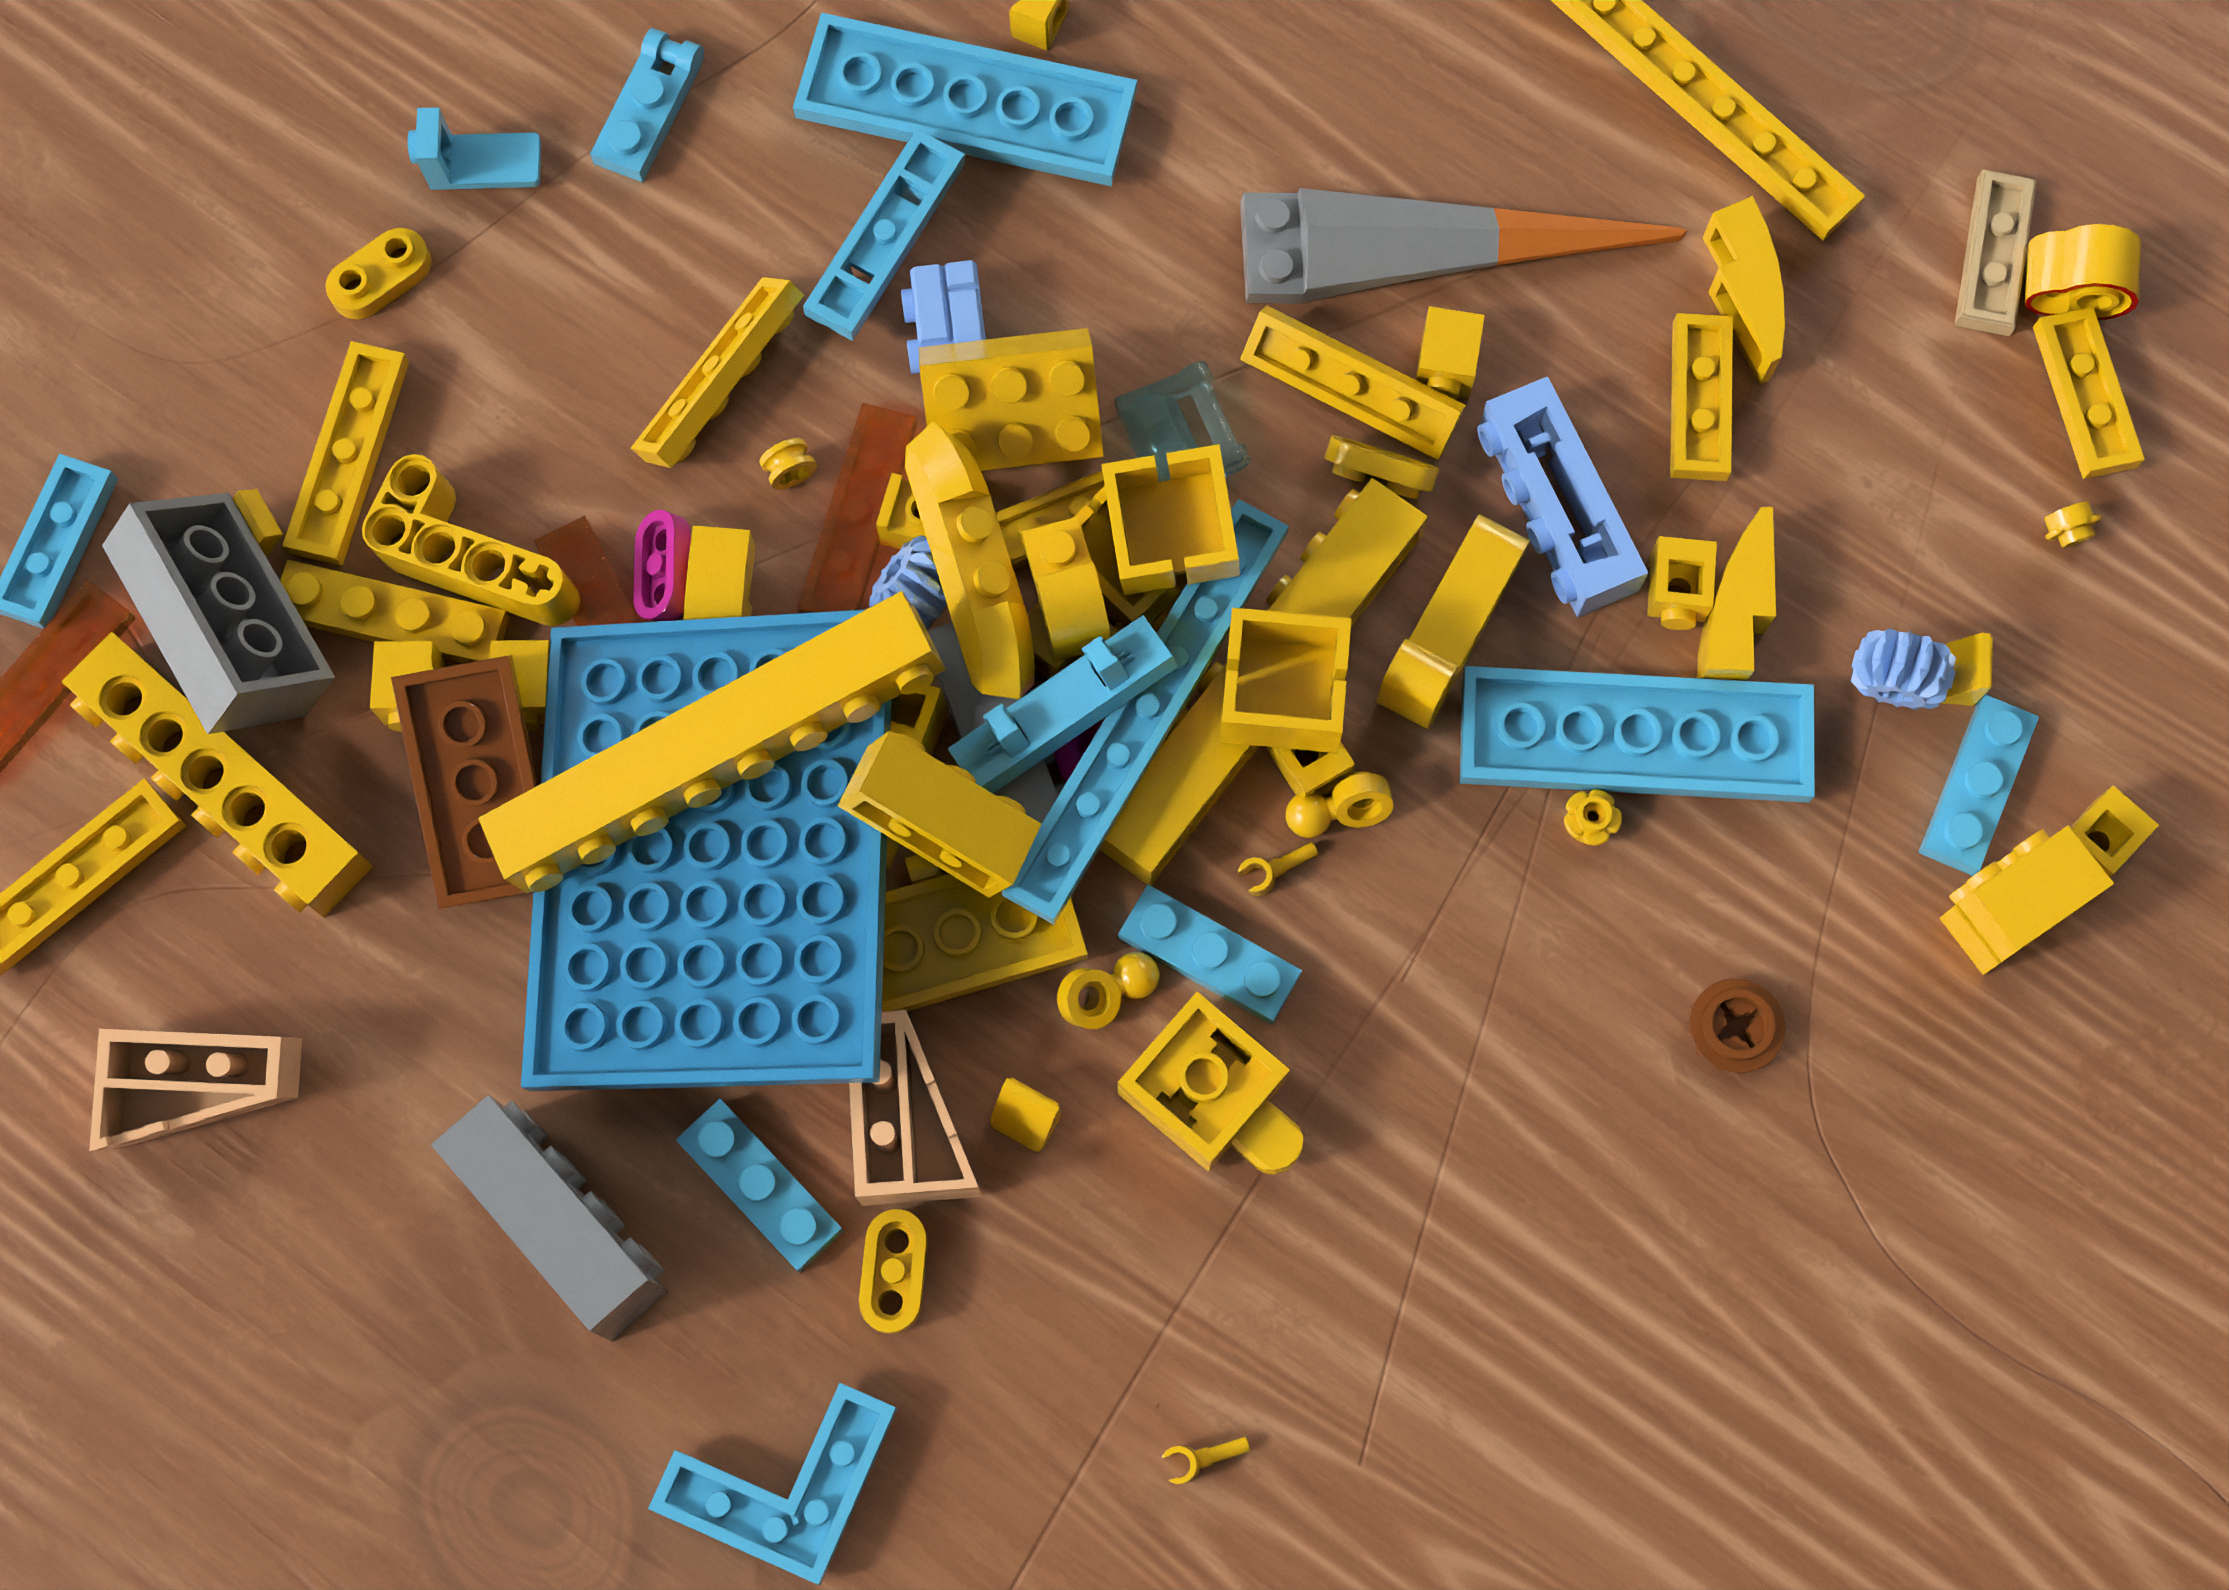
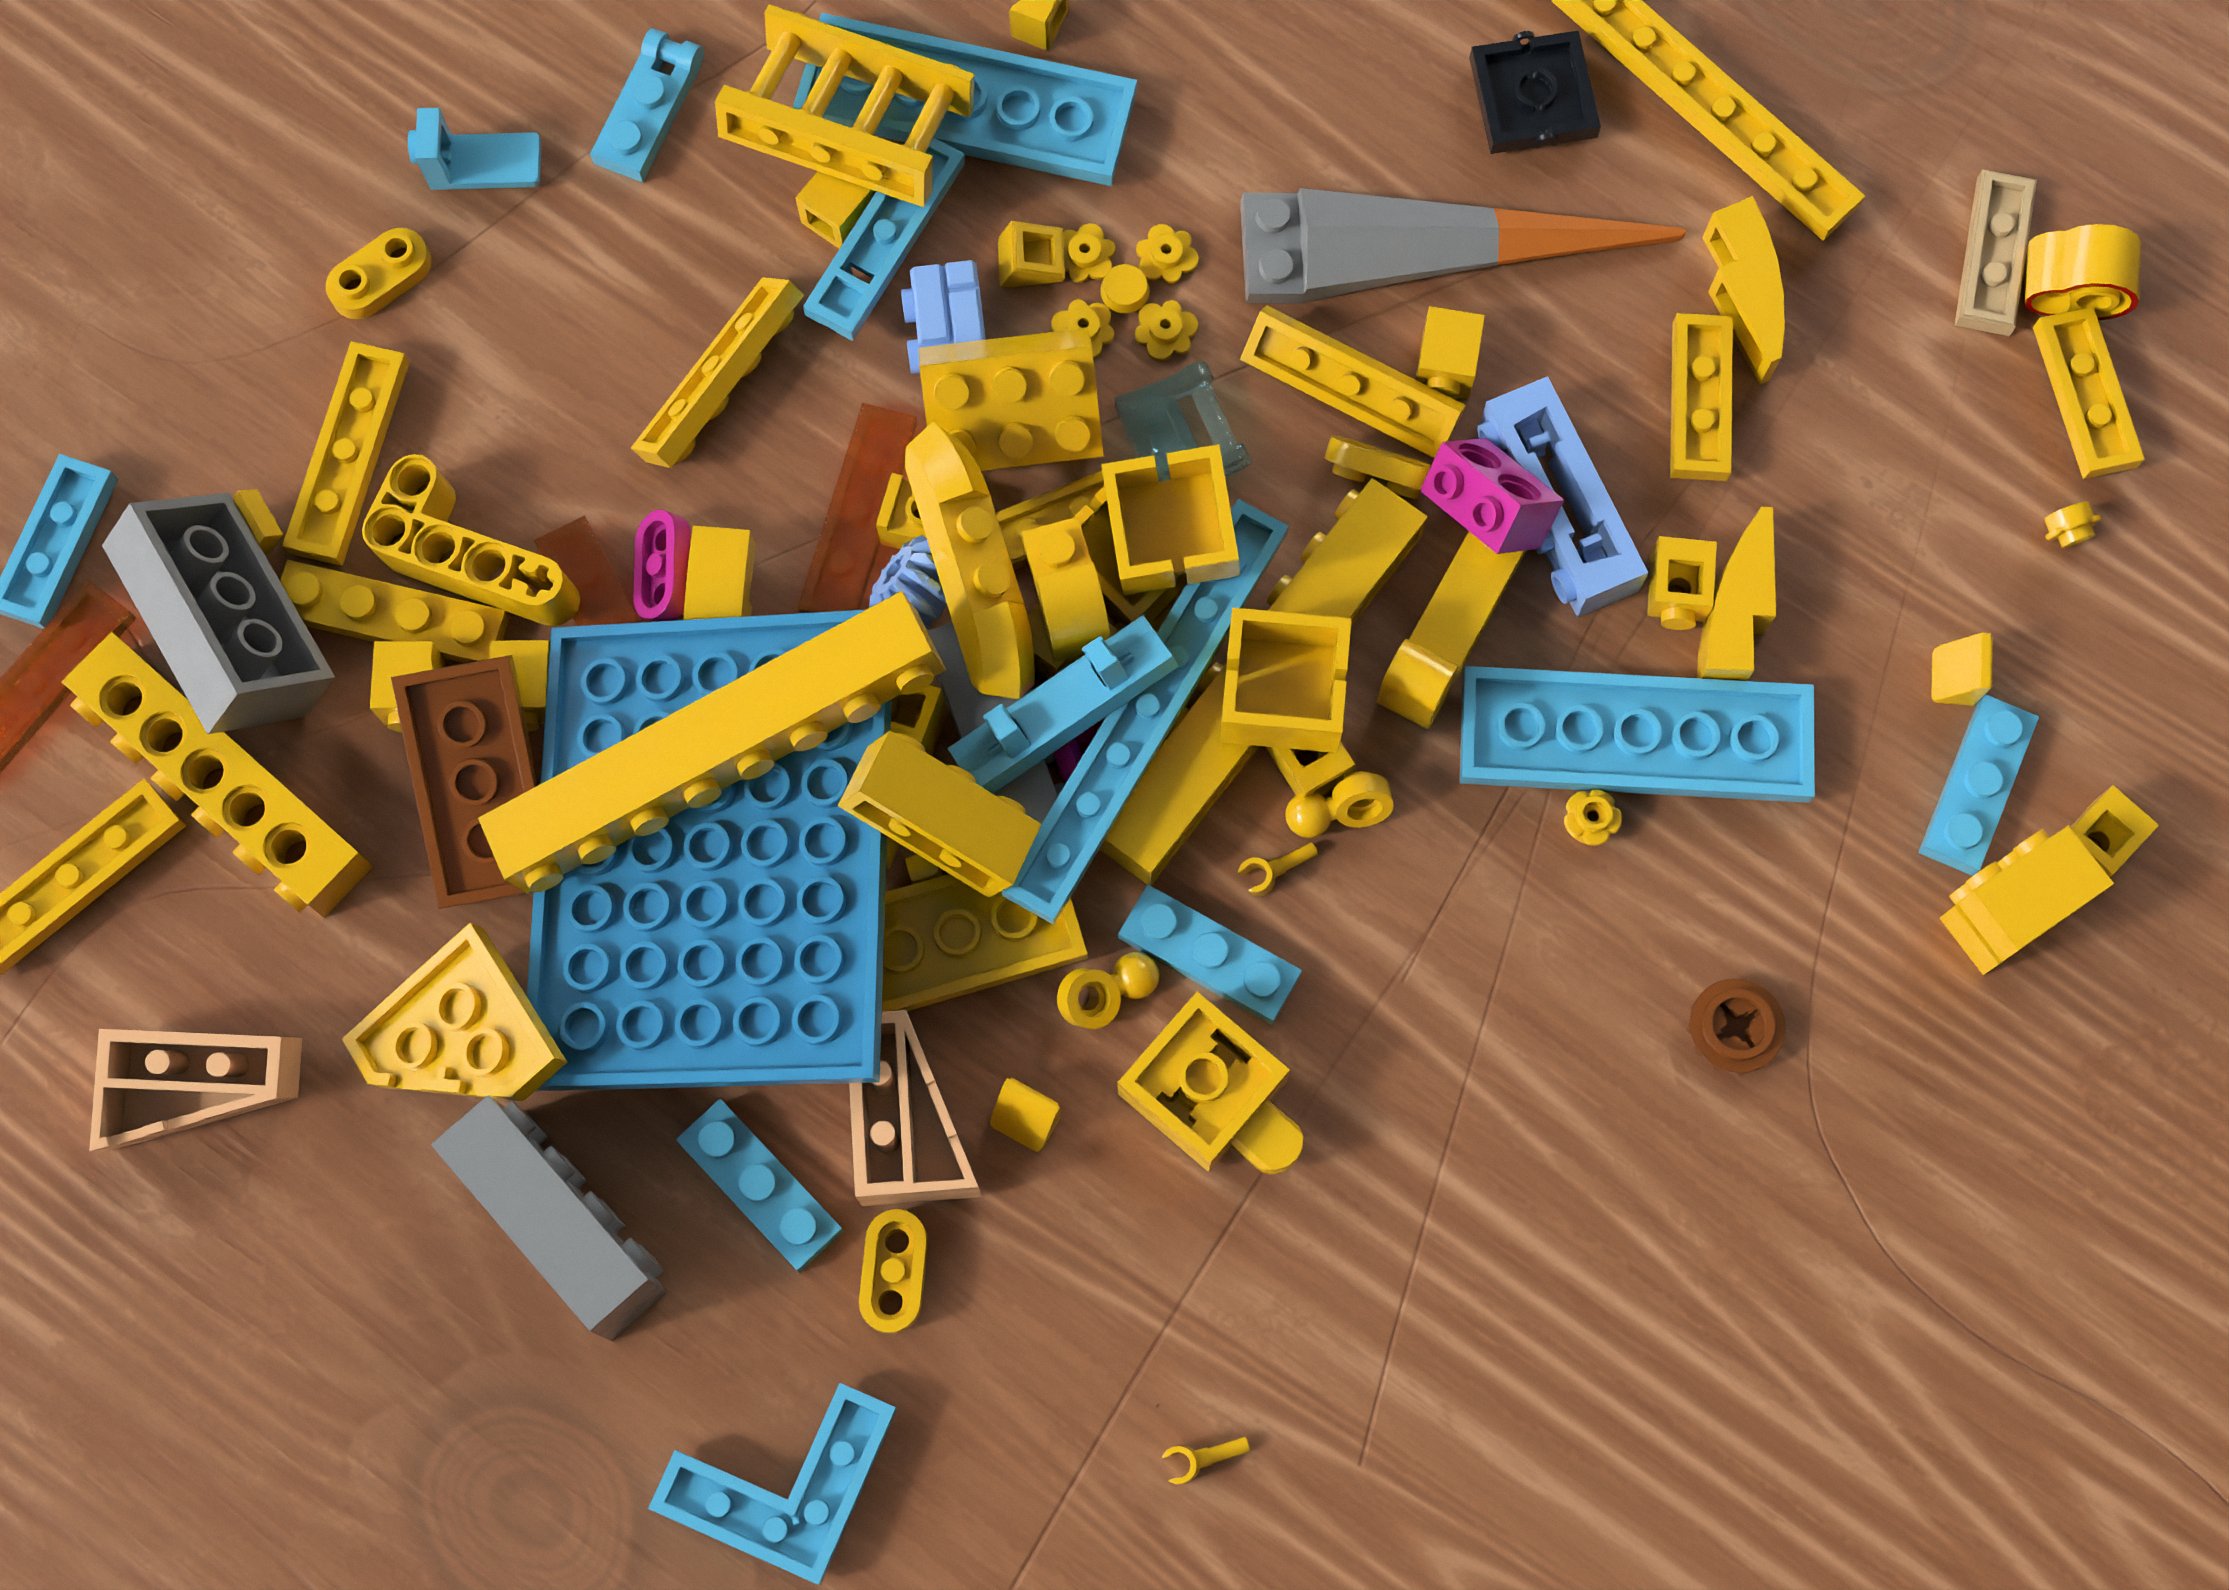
yellow bush [759,438,817,490] -> none
light blue gear [1851,628,1956,710] -> none
none -> yellow plate [342,923,567,1101]
none -> yellow fence [715,4,975,208]
none -> yellow brick [795,171,876,249]
none -> yellow slope [998,221,1065,287]
none -> yellow plant [1051,223,1199,361]
none -> dark pink brick [1420,438,1564,554]
none -> black plate [1469,31,1601,154]

